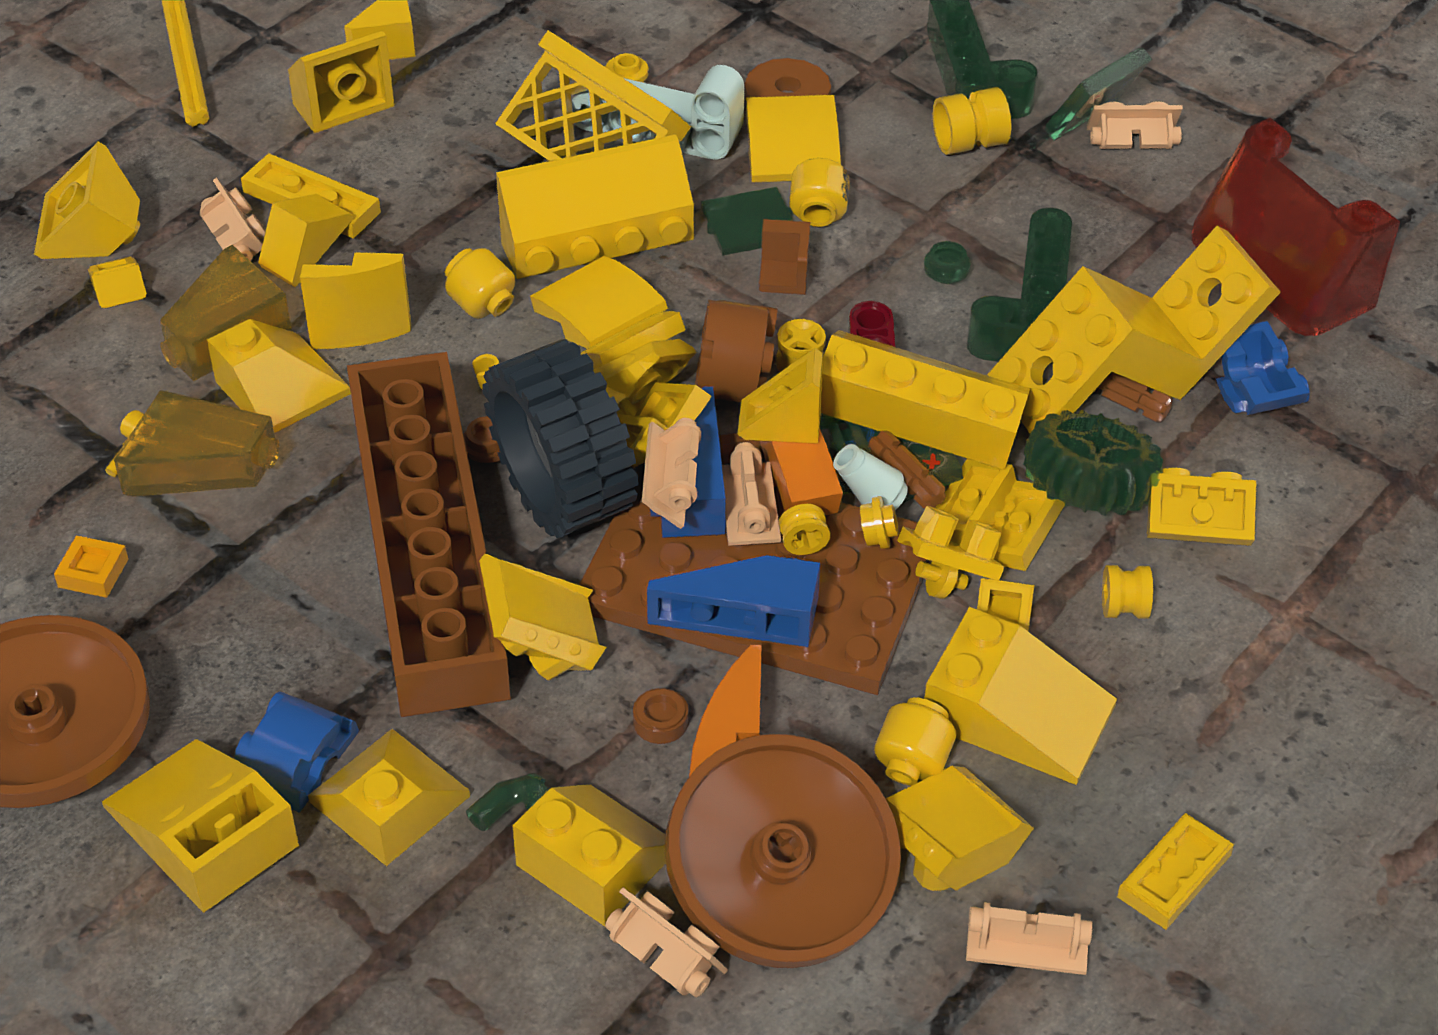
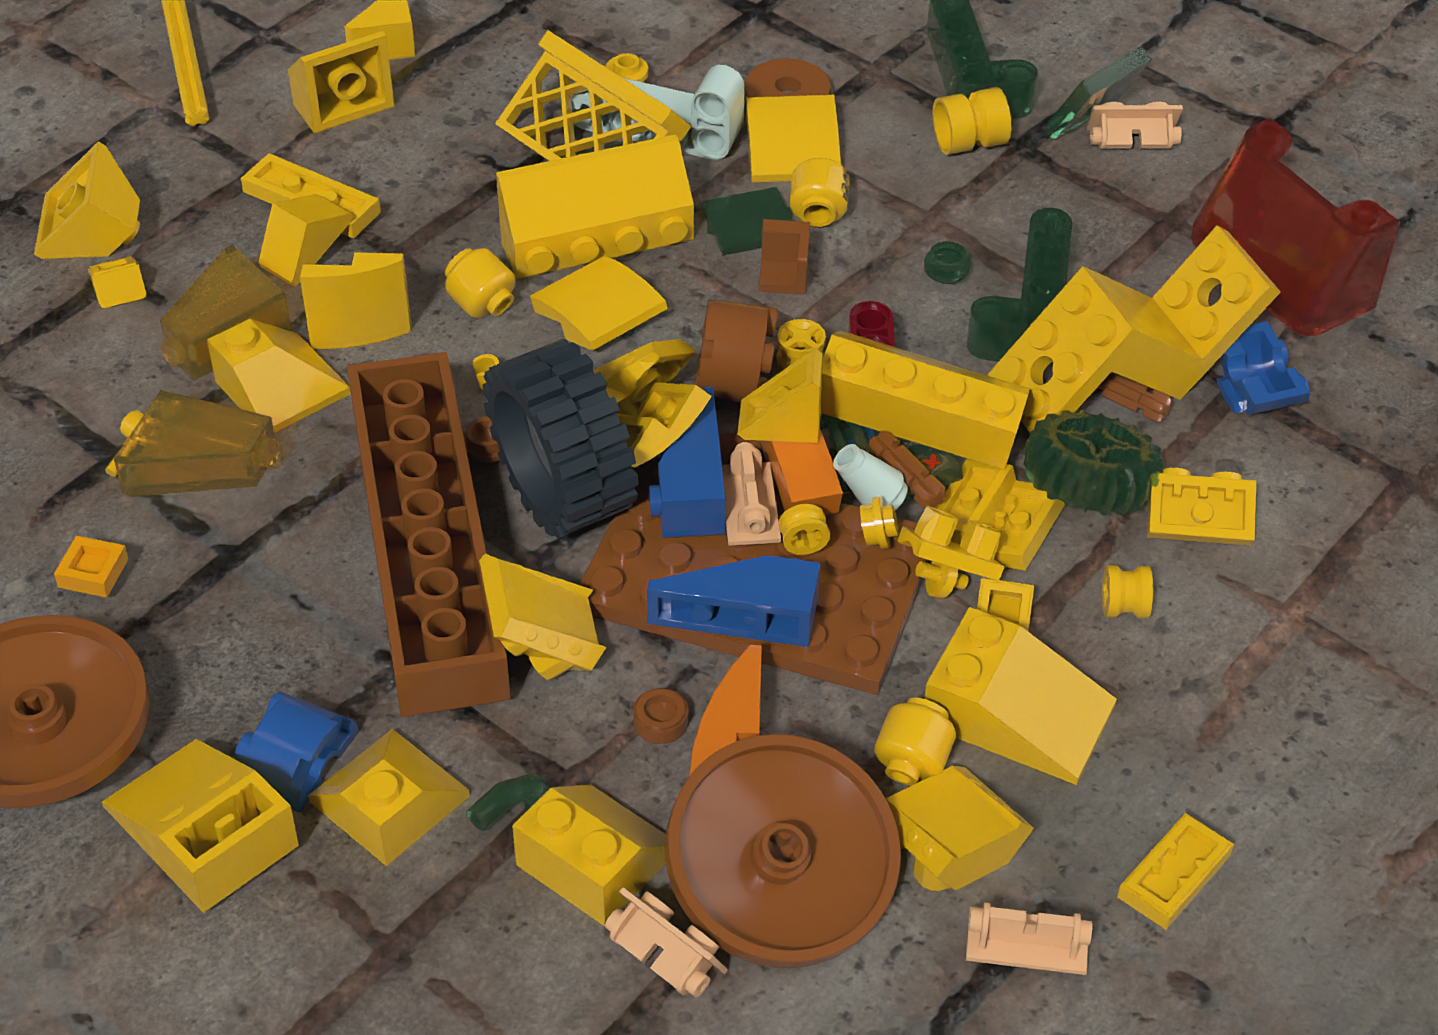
light nougat hinge [200,178,266,266] -> none
yellow slope [581,311,686,370] -> none
light nougat hinge [642,418,701,529] -> none

